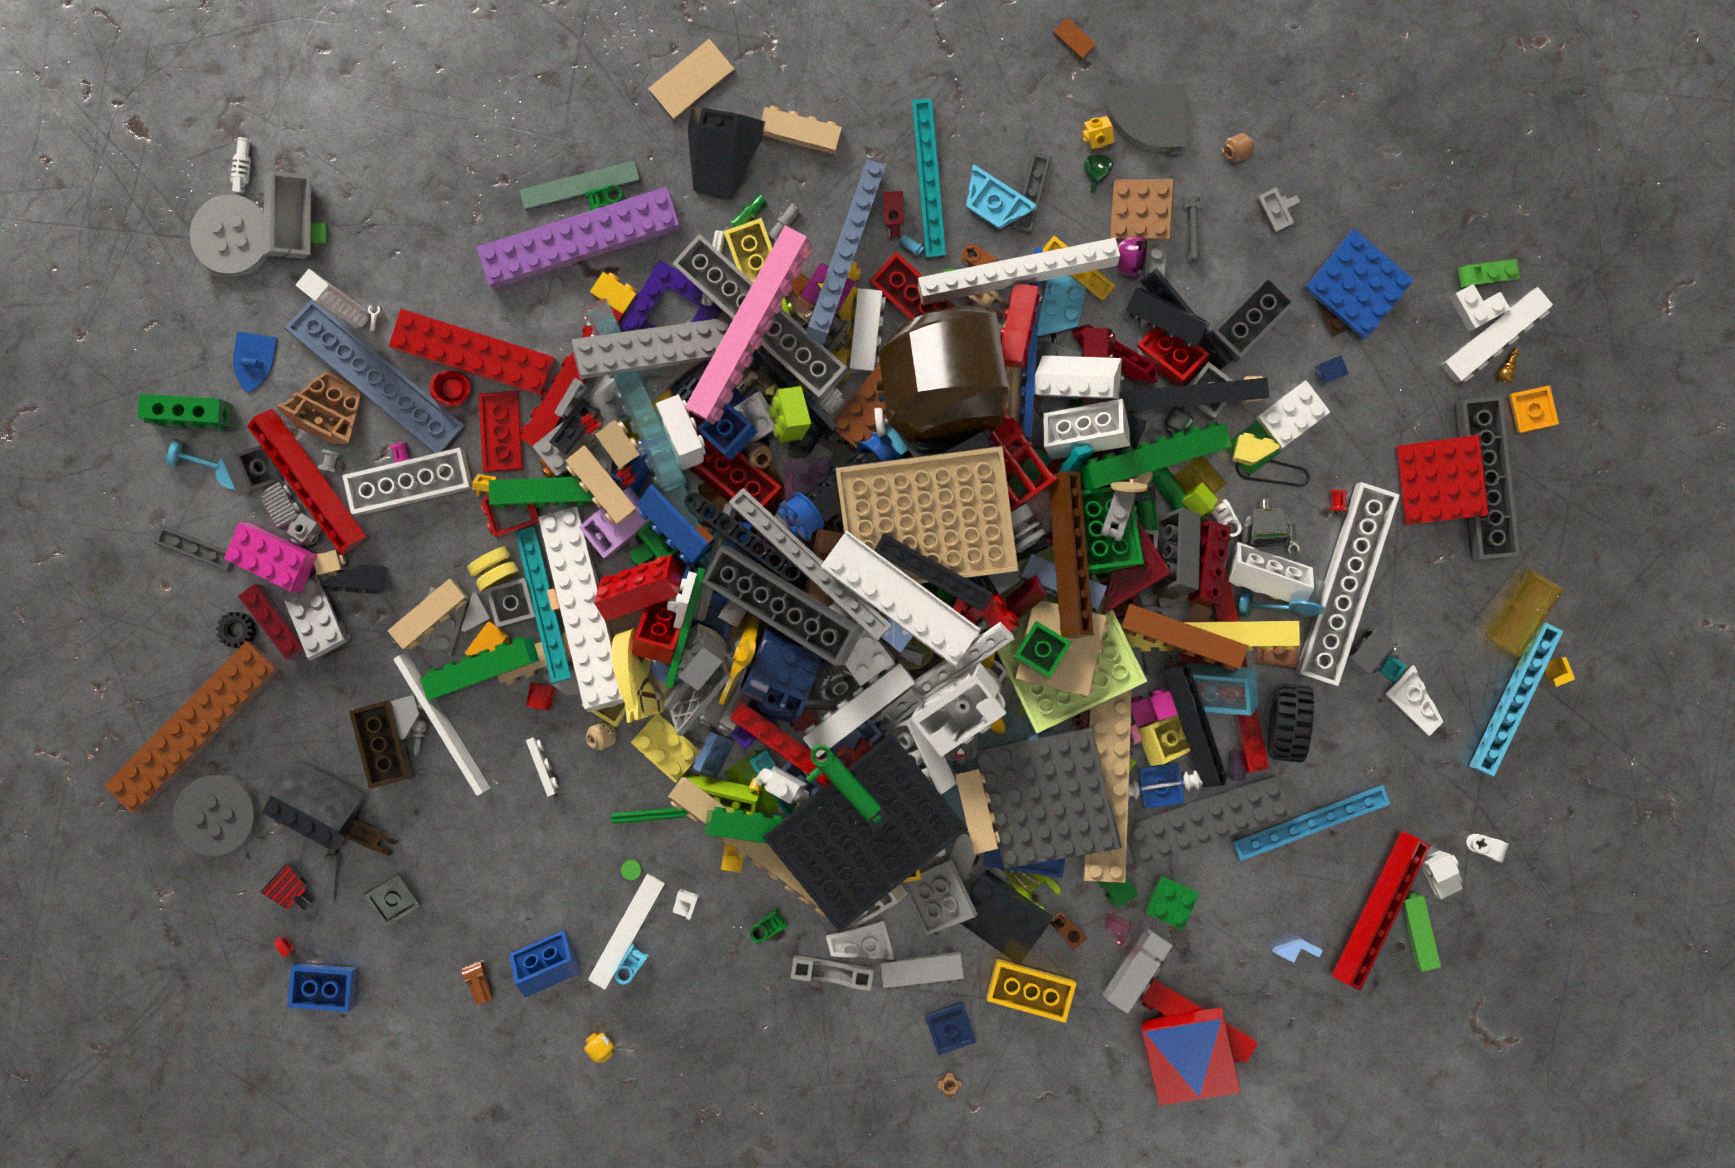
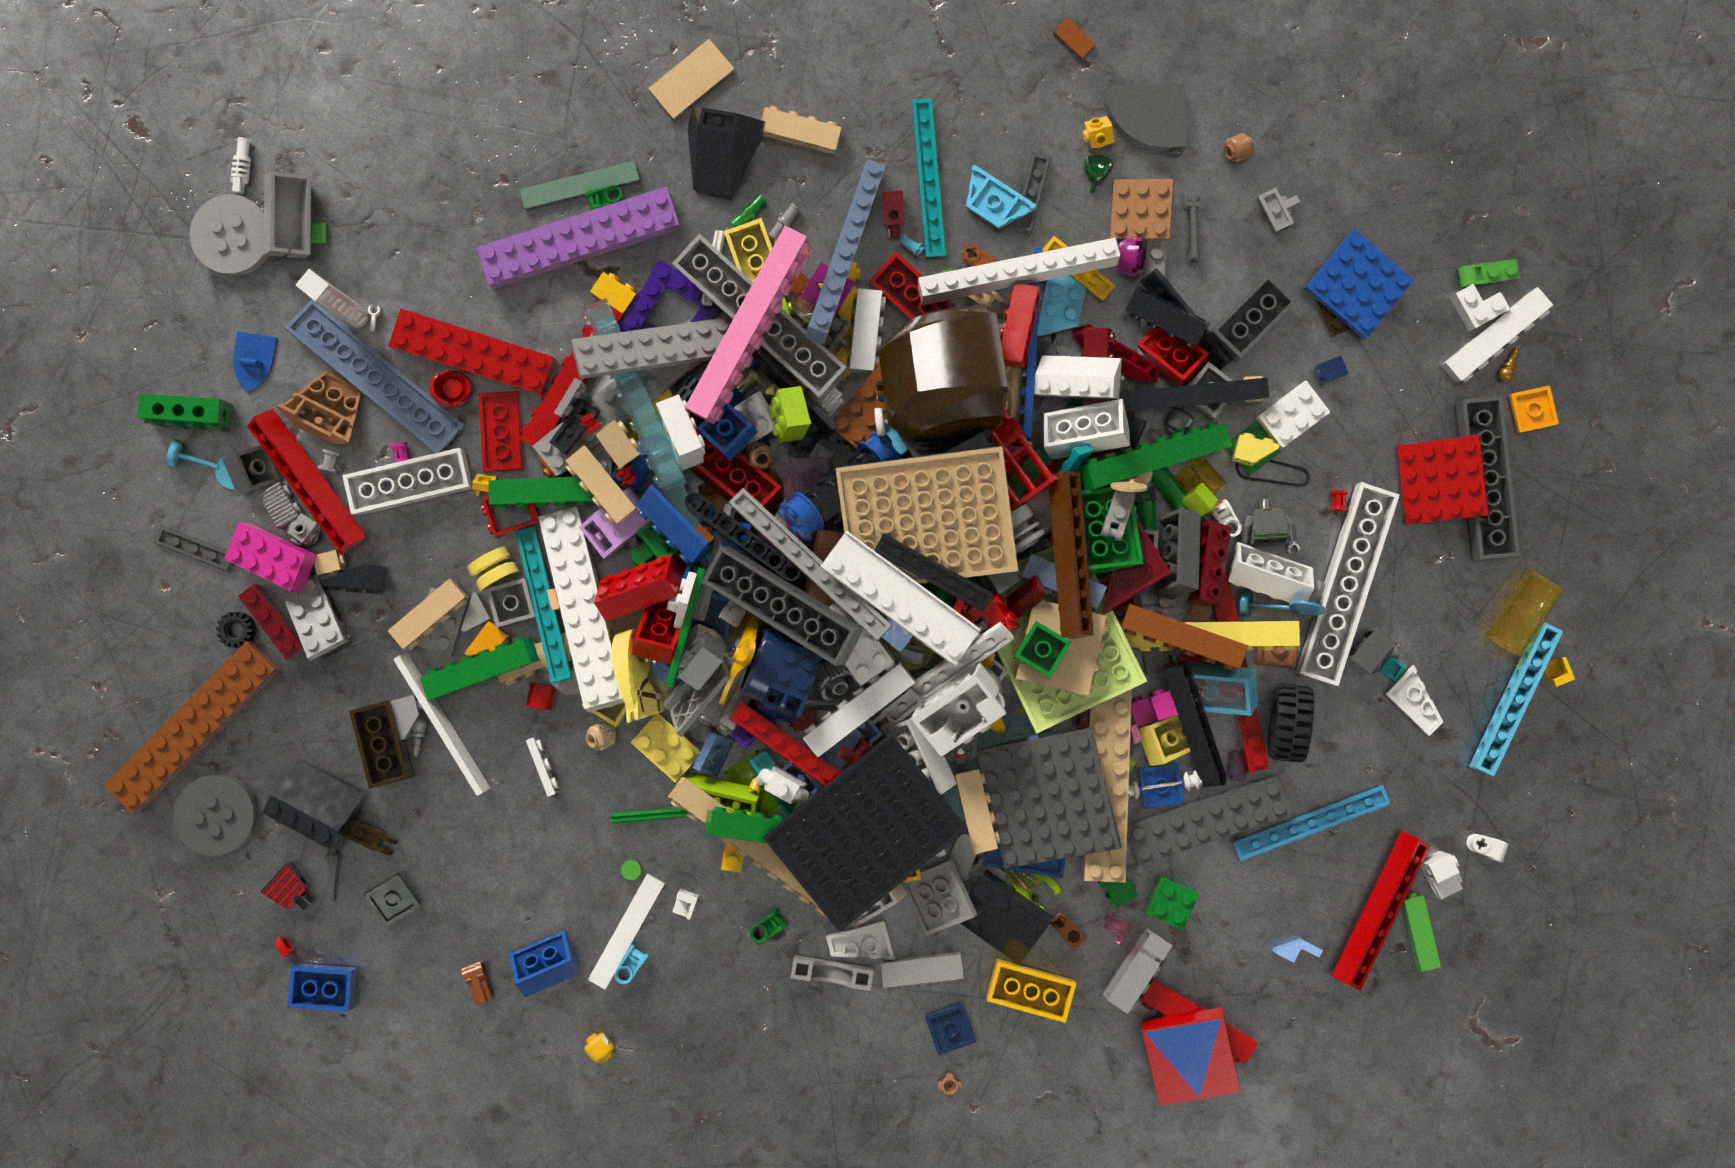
green piece [806,743,891,833] -> none

